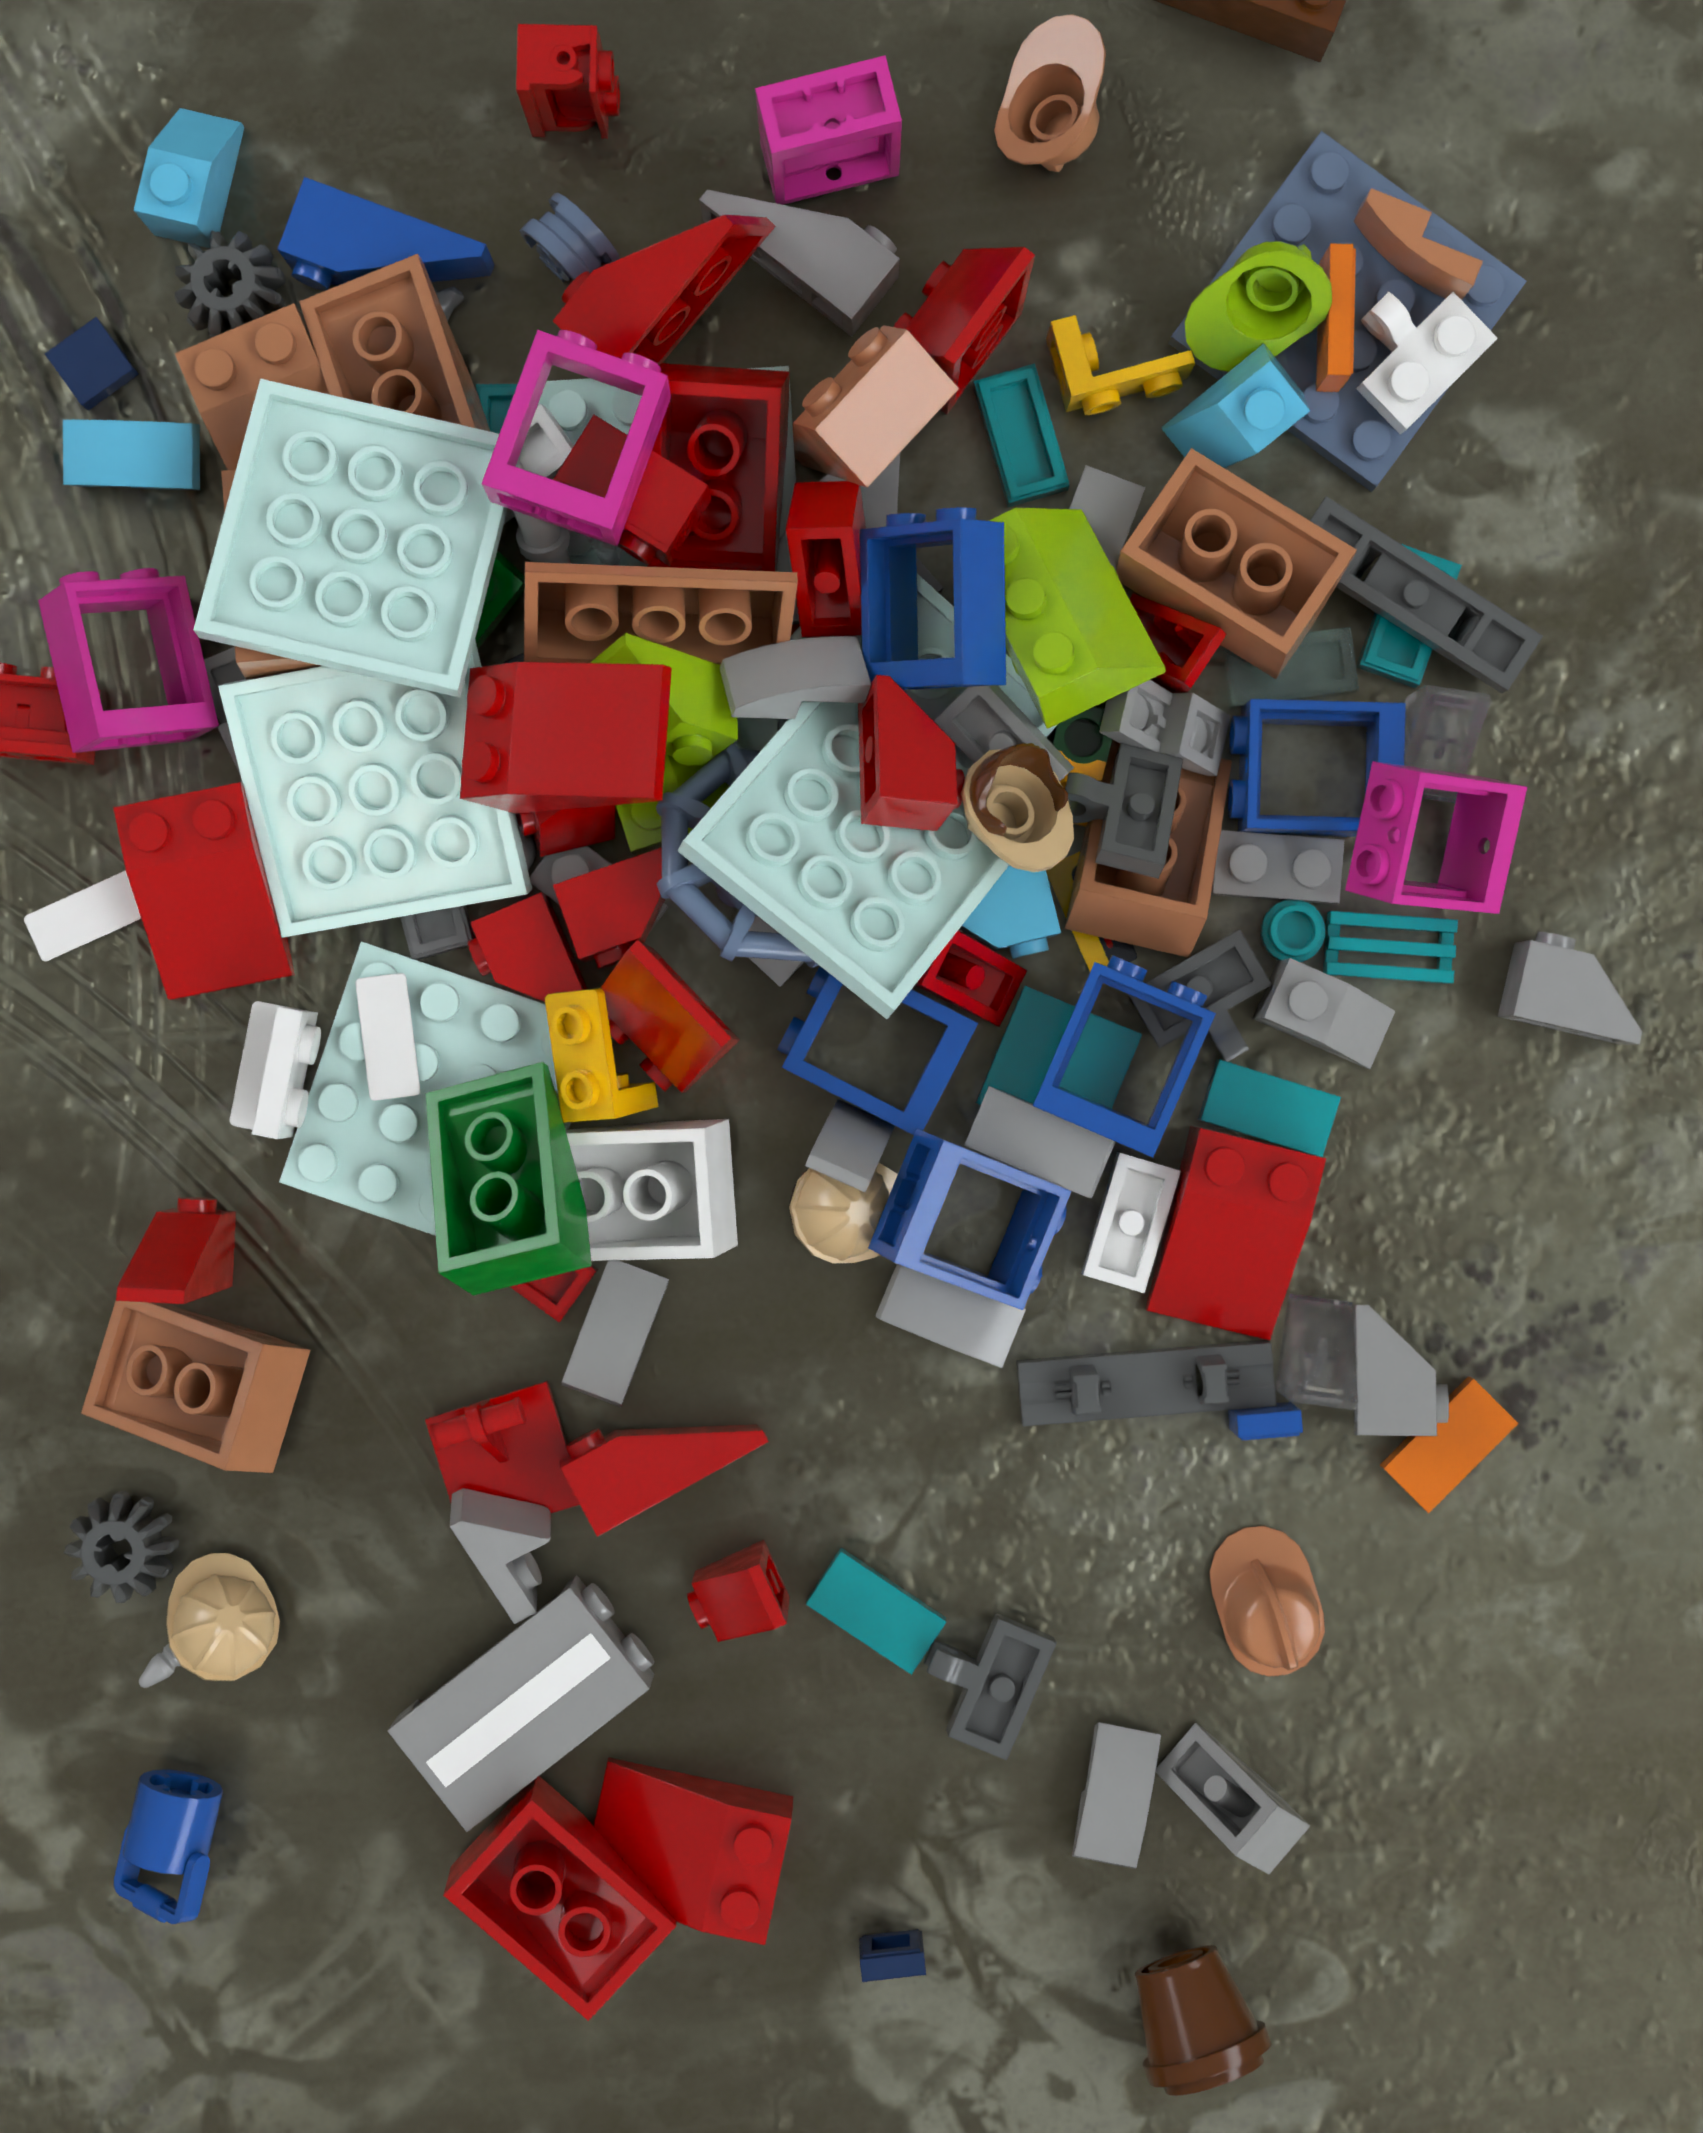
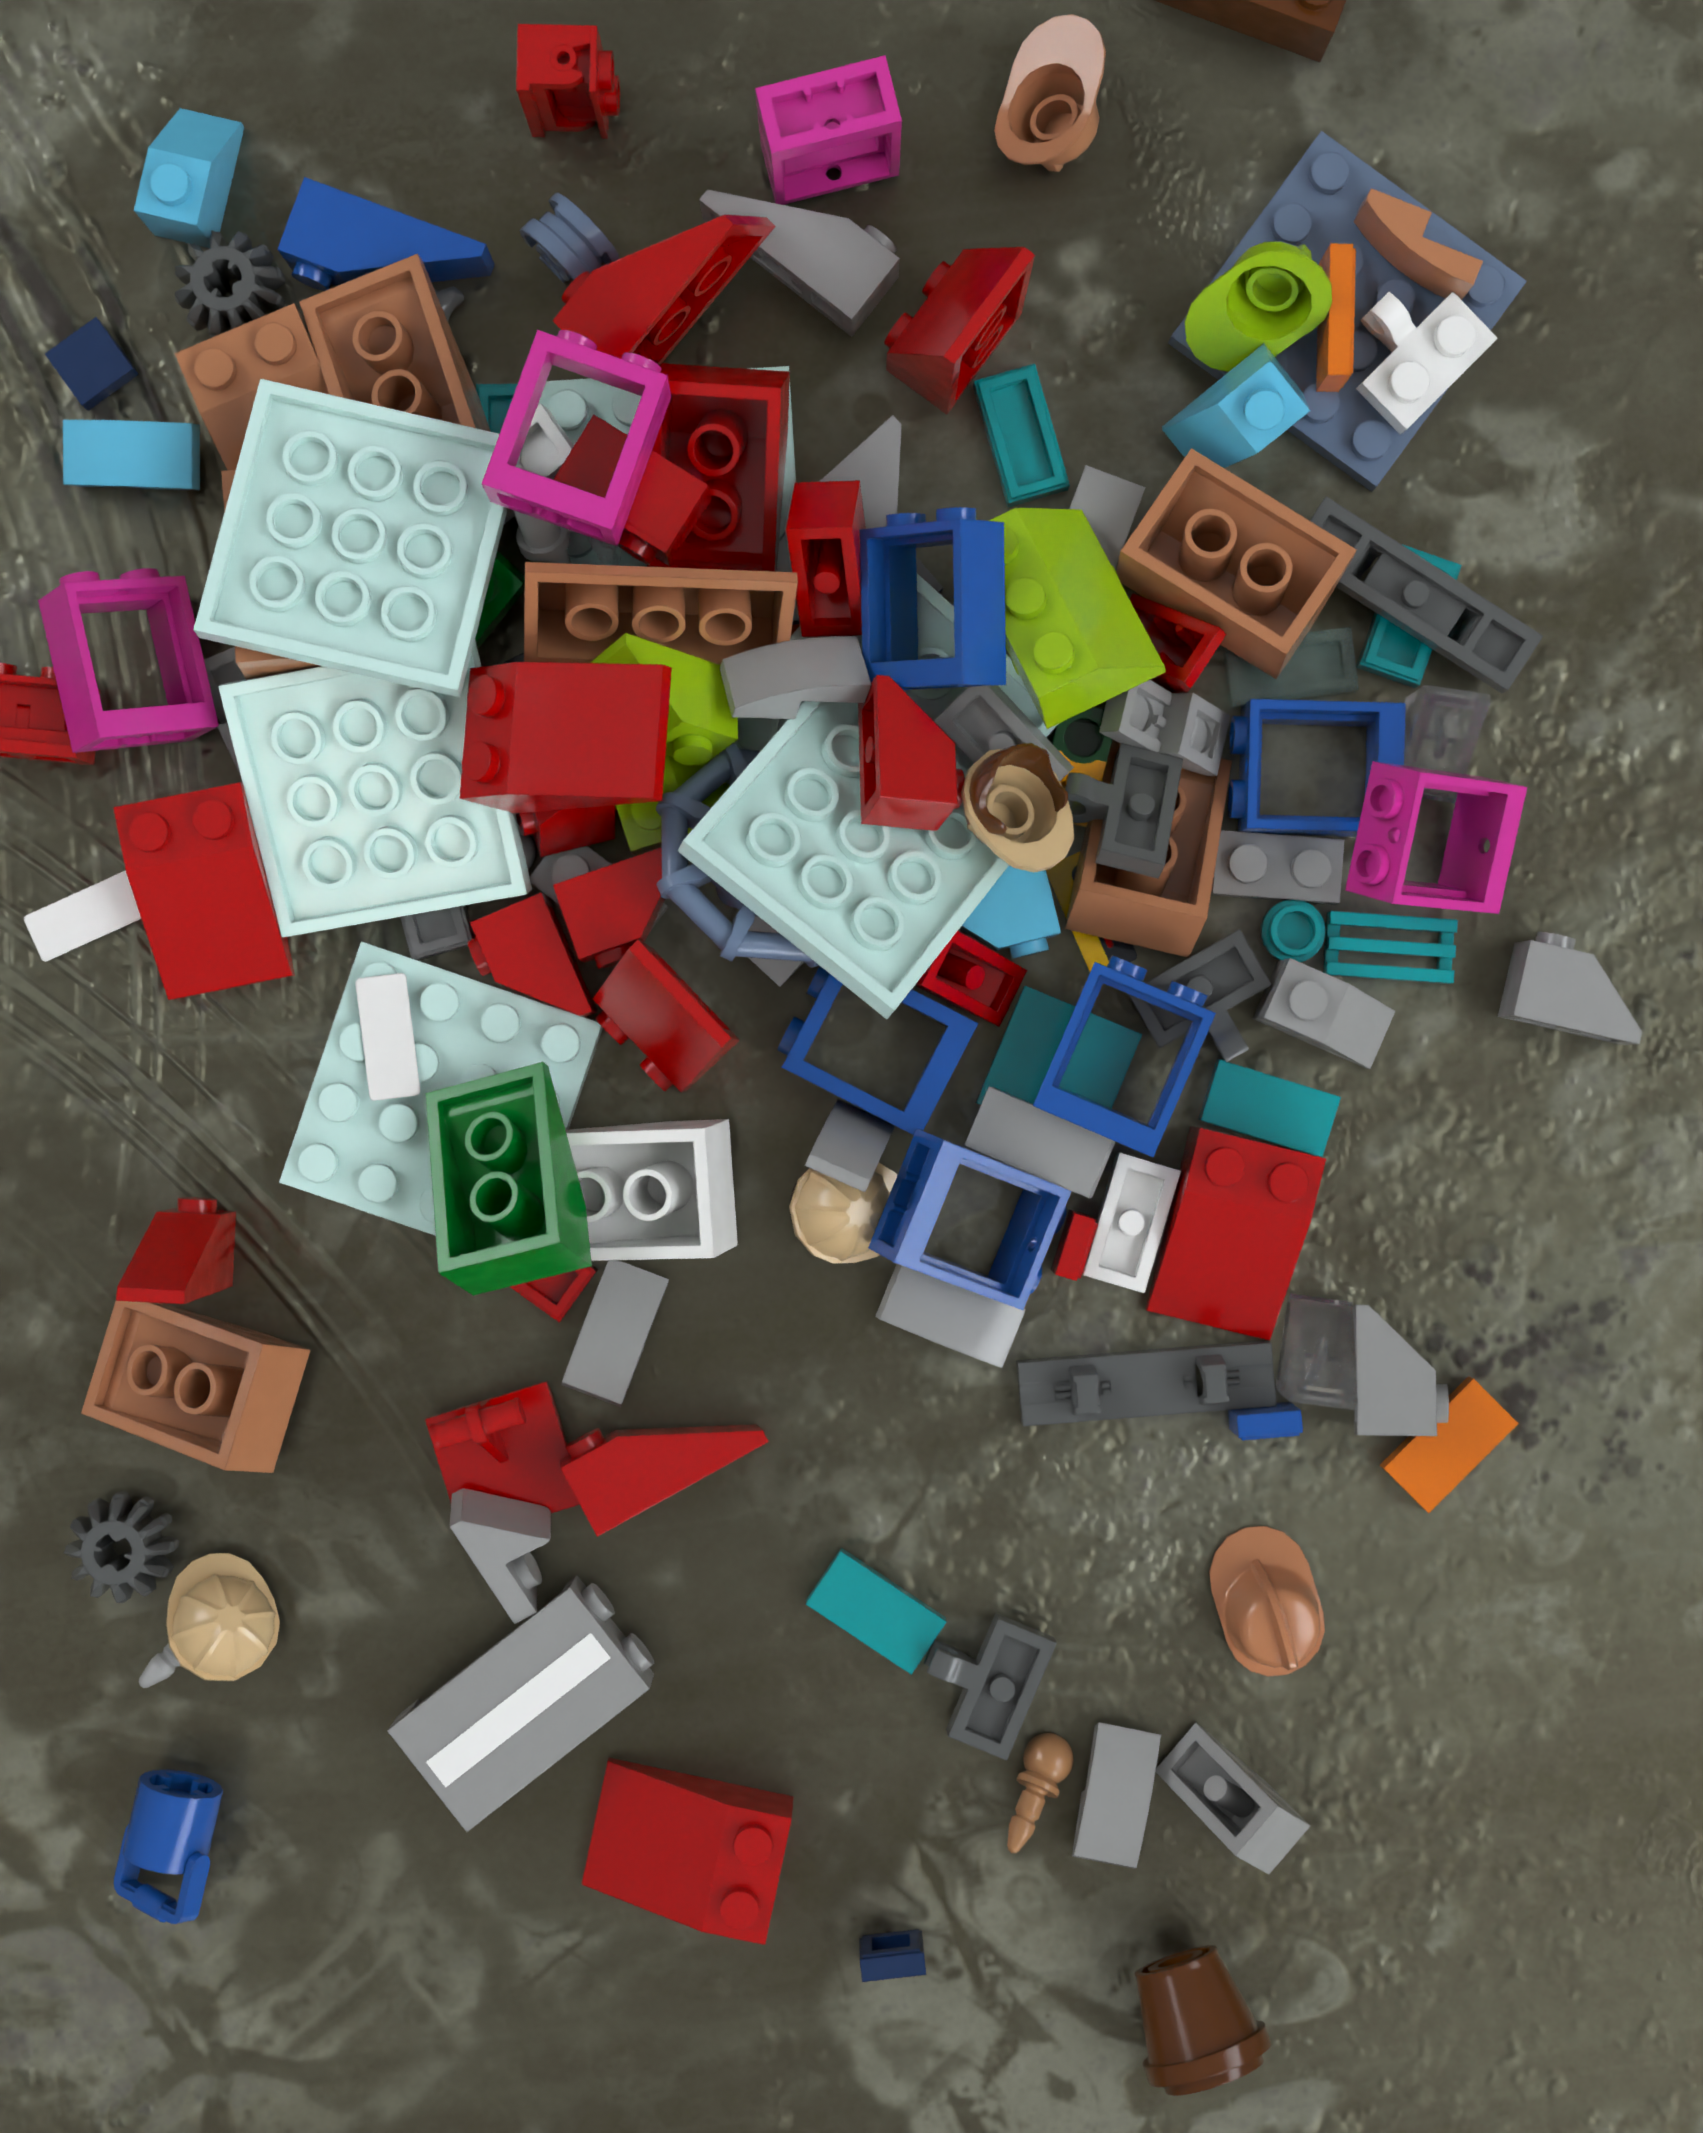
white bracket [230,1001,321,1139] -> none
red slope [443,1776,677,2021] -> none
yellow bracket [545,988,659,1123] -> none
red slope [687,1540,790,1642] -> none
slope [793,325,959,488] -> none
yellow bracket [1046,315,1195,415] -> none
none -> medium nougat bar [1007,1733,1074,1853]
none -> red tile [1050,1209,1098,1281]

